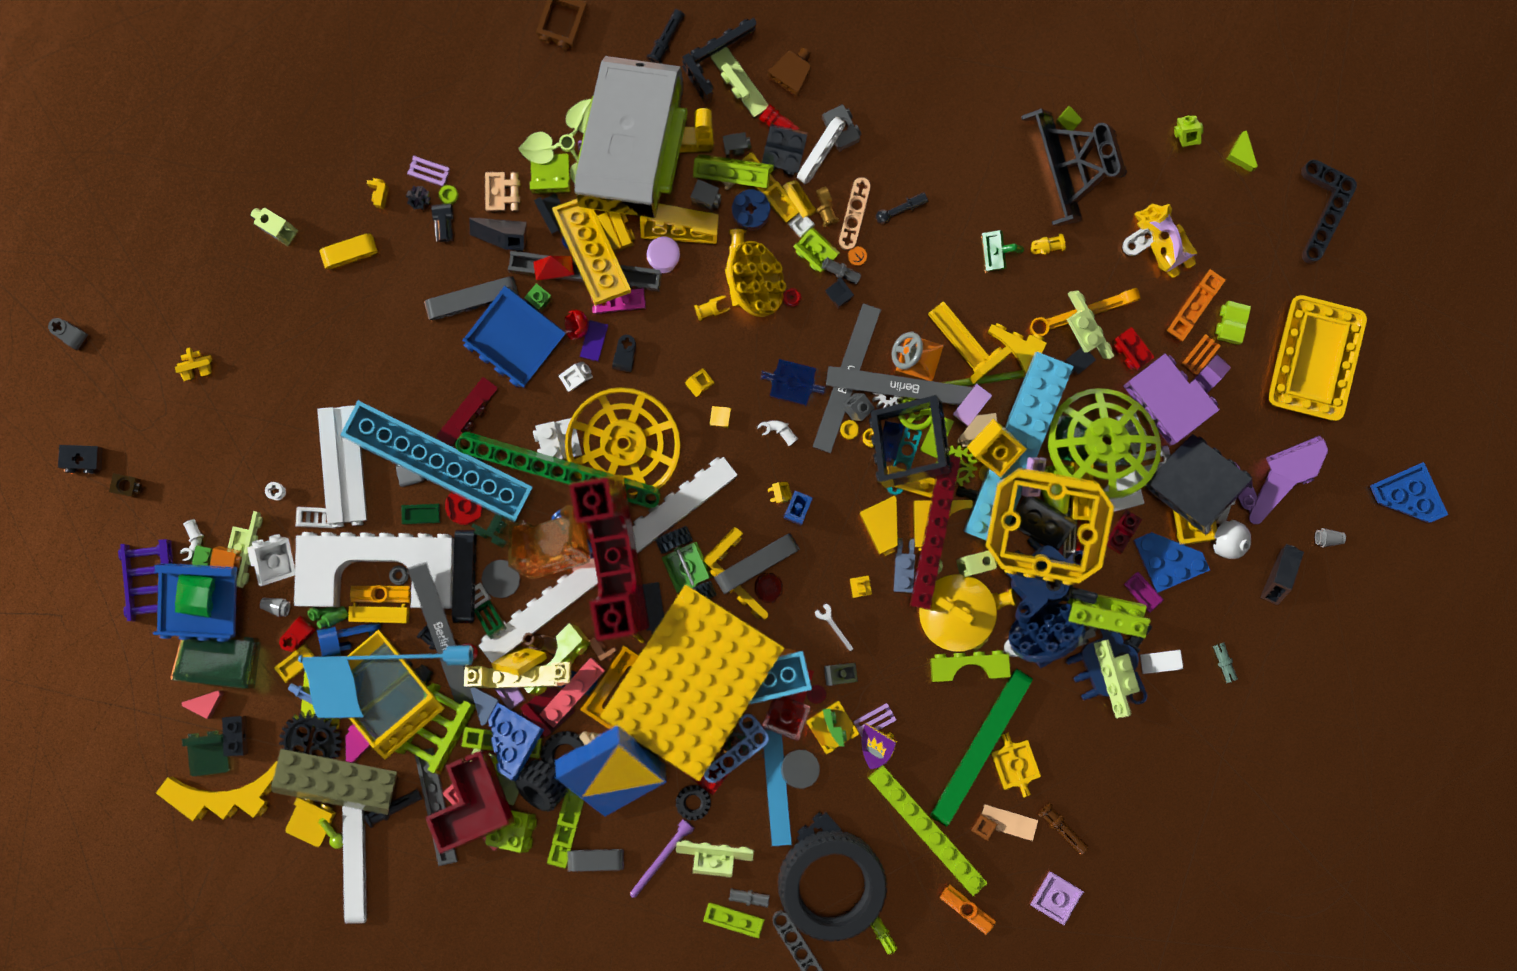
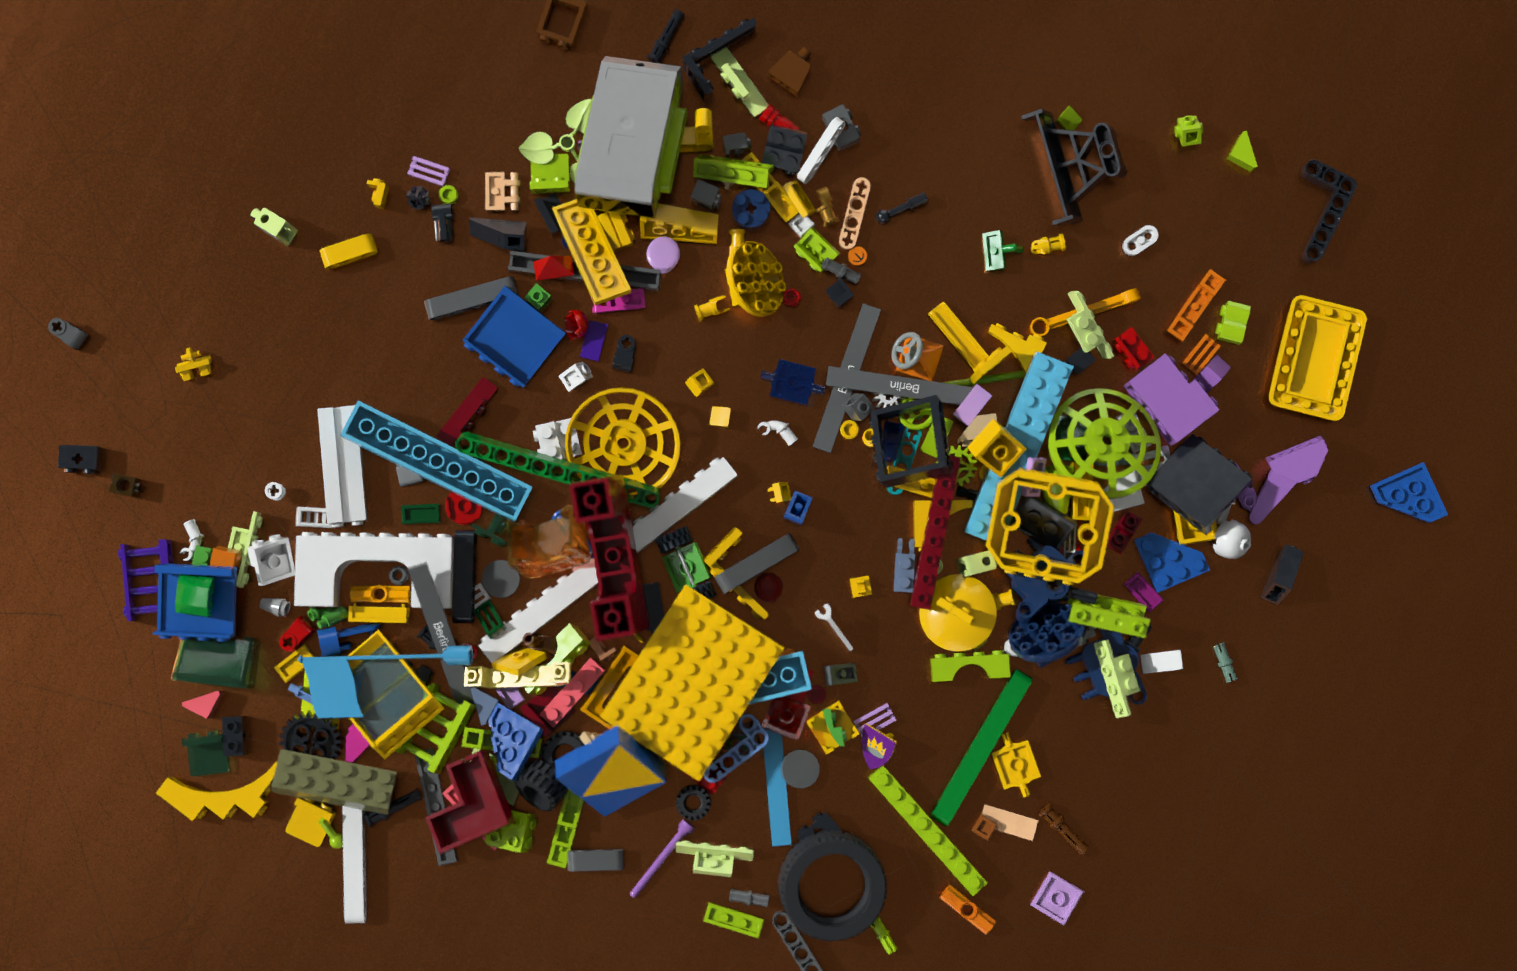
yellow slope [859,496,898,556] -> none
yellow hips [1134,204,1197,278] -> none
light grey cone [1315,528,1346,547] -> none

